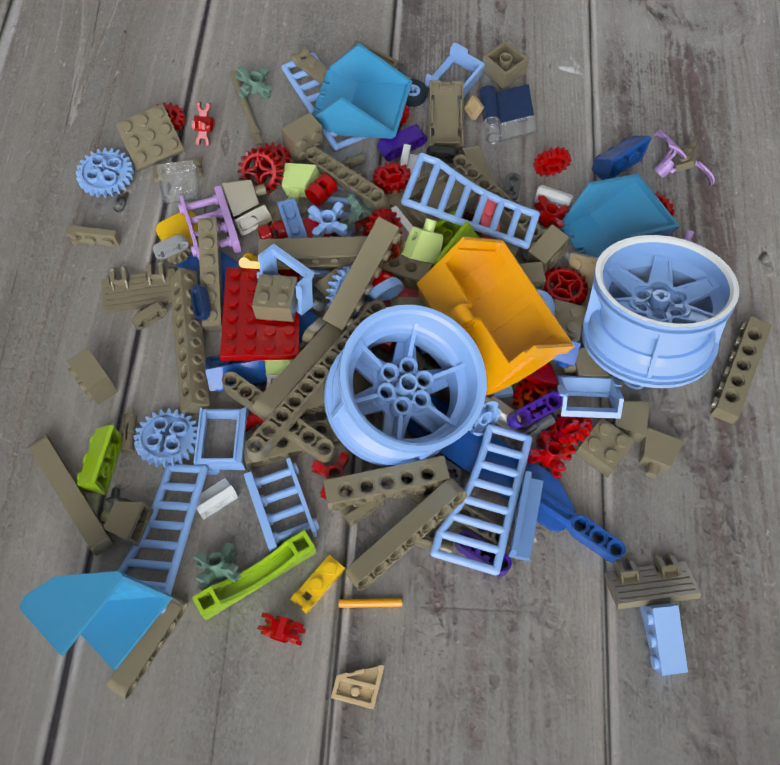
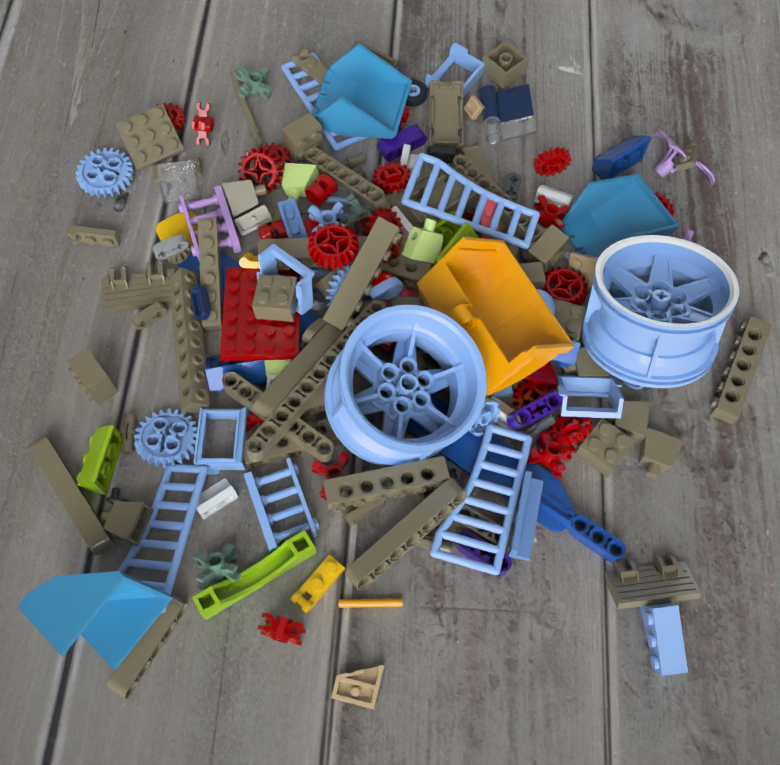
none -> red gear [307,222,359,271]

